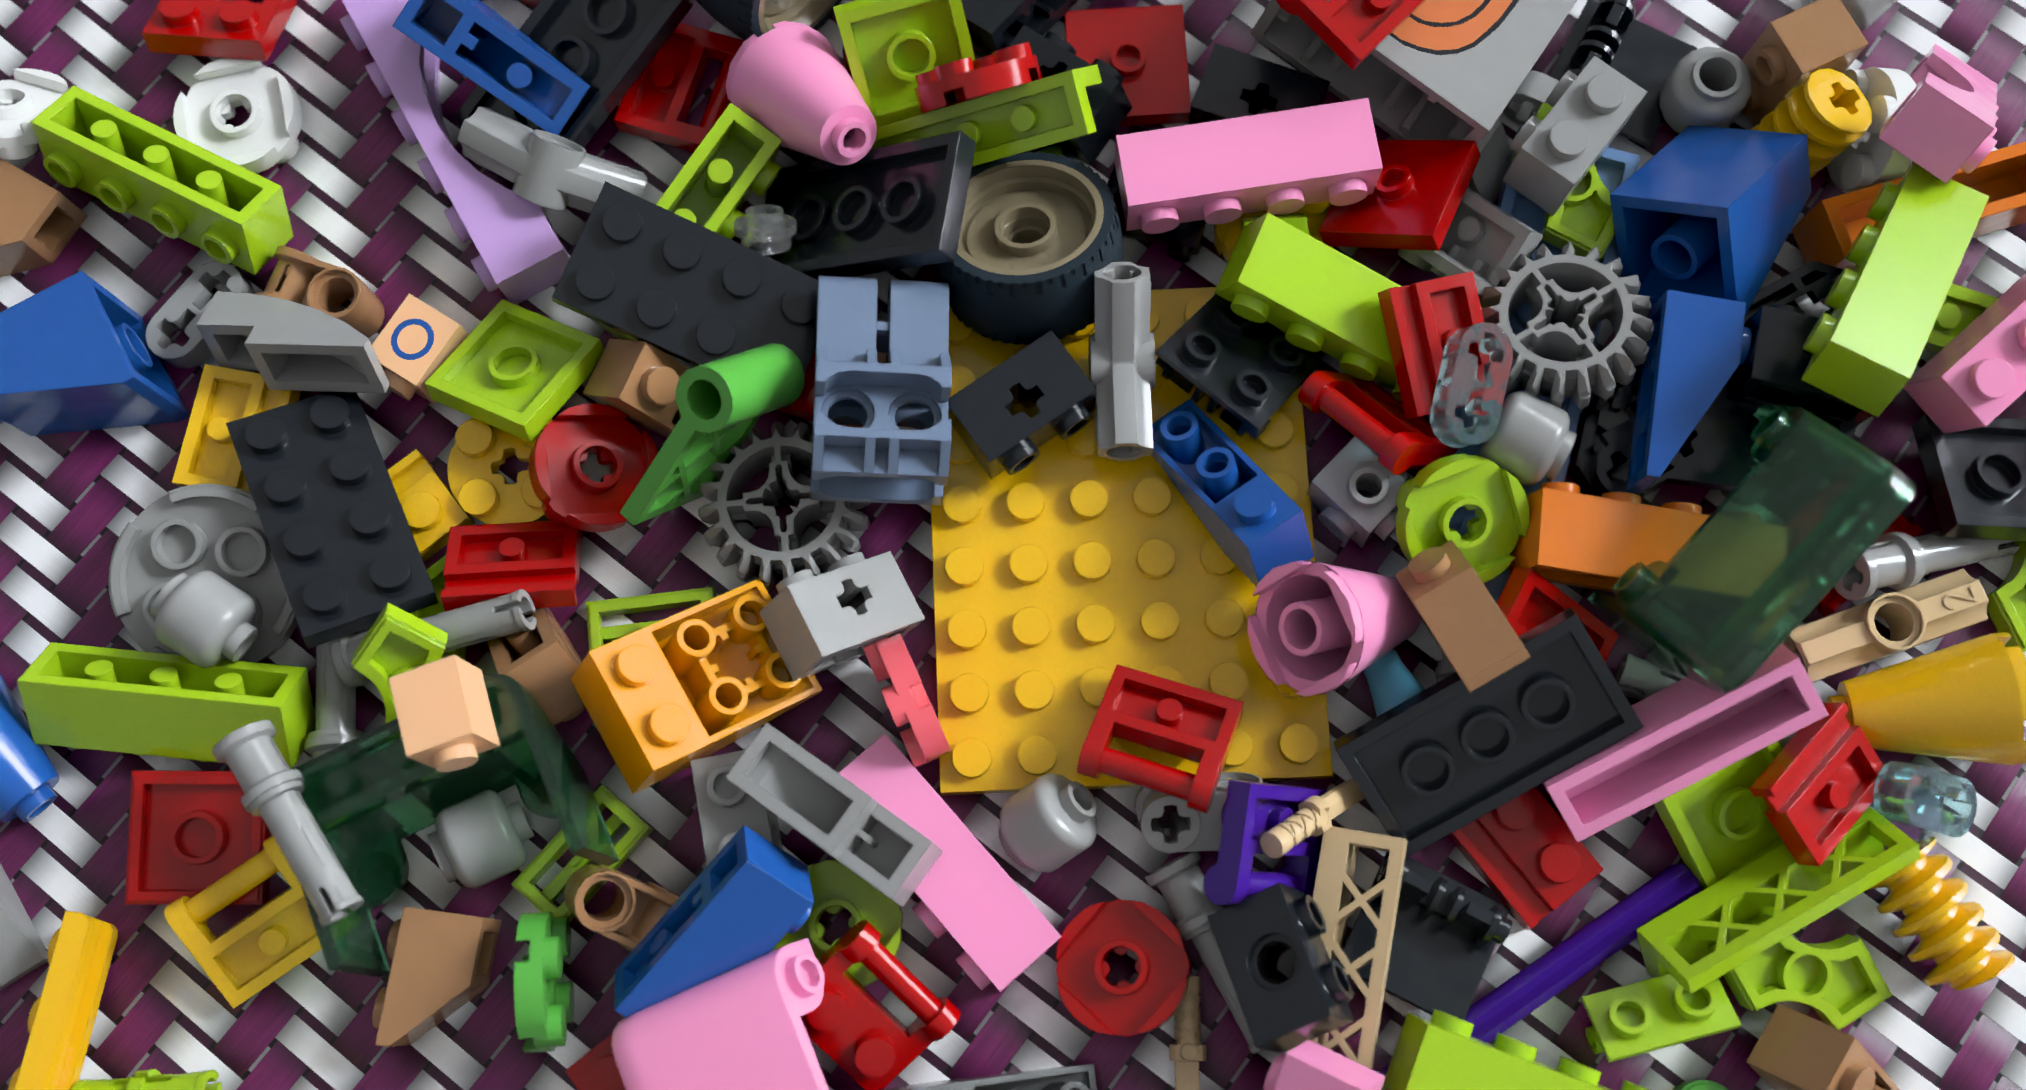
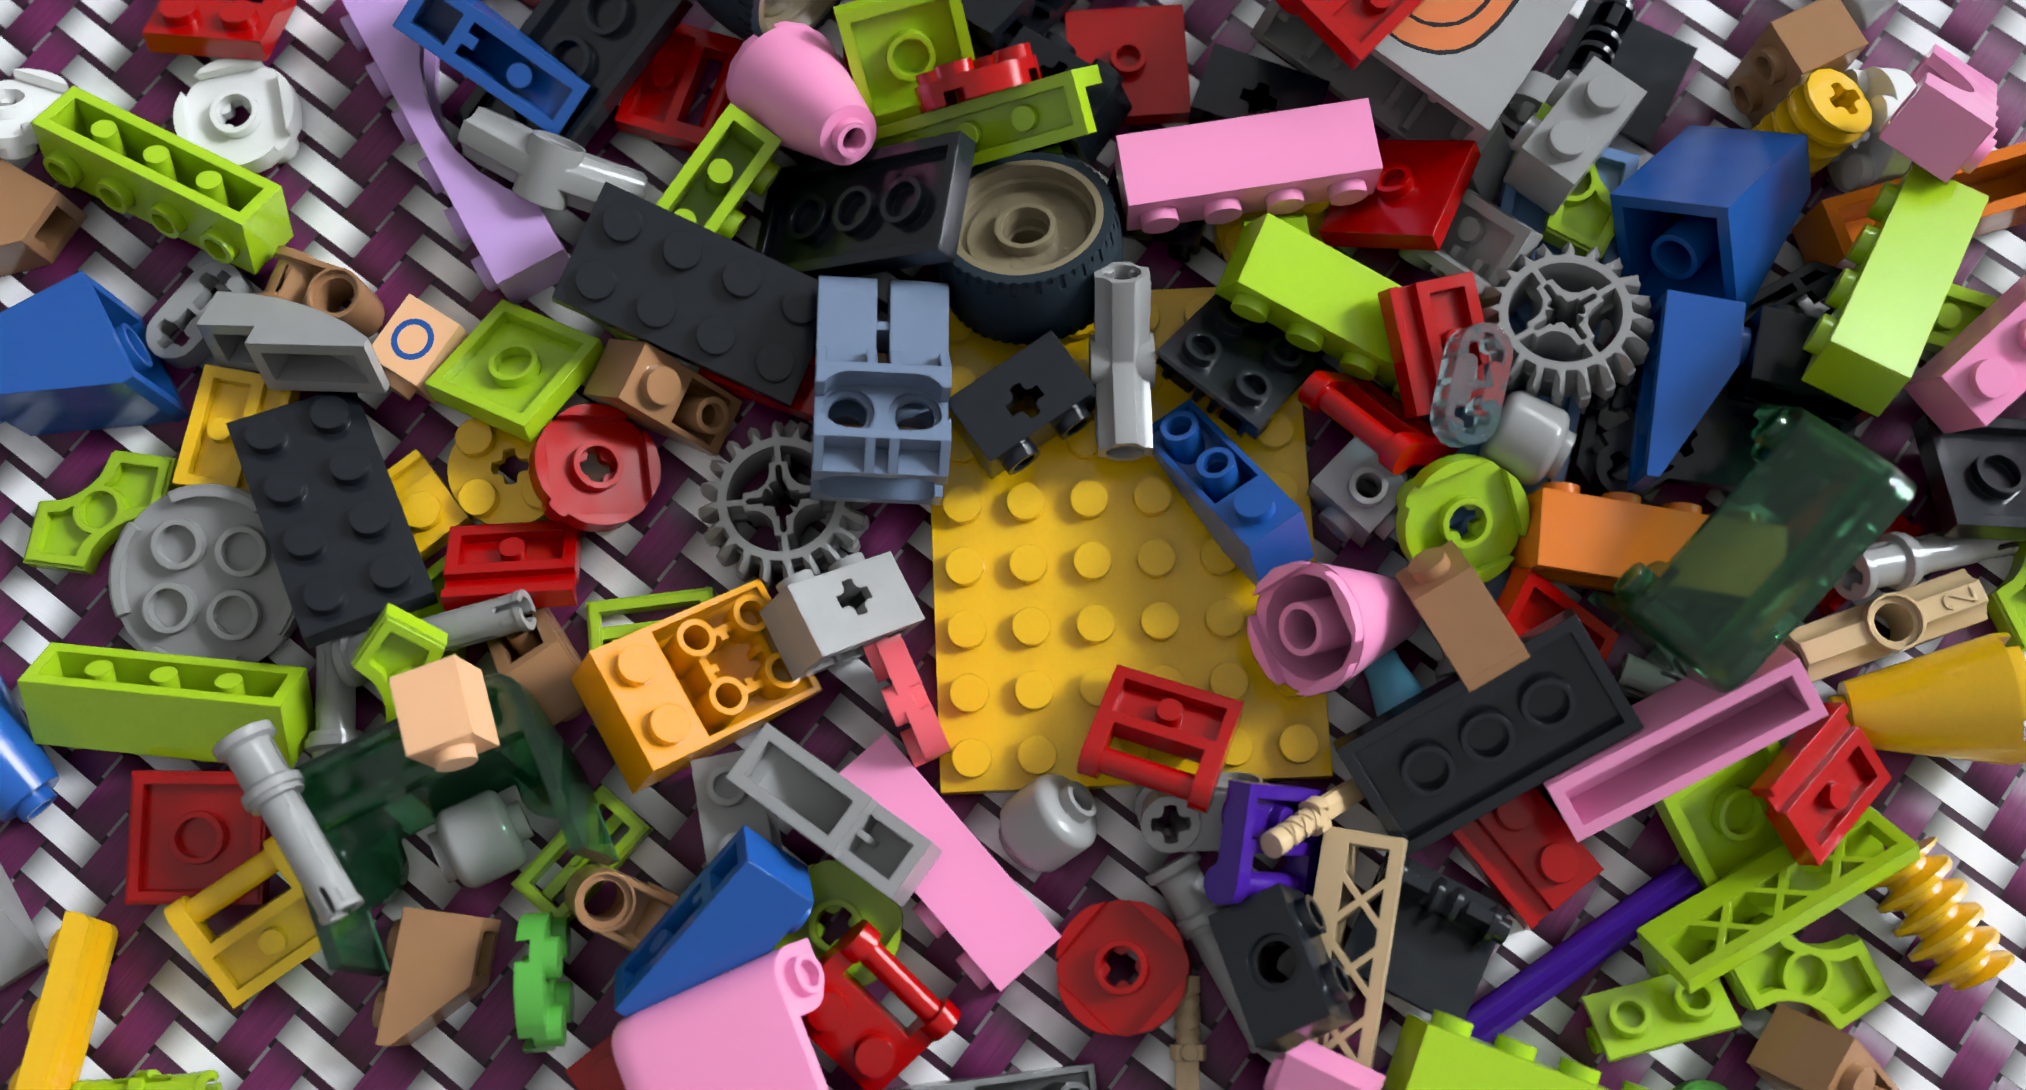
light grey head [150,570,259,668] -> none
bright green piece [620,343,805,526] -> none
clear plate [733,204,797,255] -> none
light grey head [1660,47,1752,133] -> none
clear light blue beam [1873,761,1977,837] -> none
none -> lime tile [22,450,179,576]

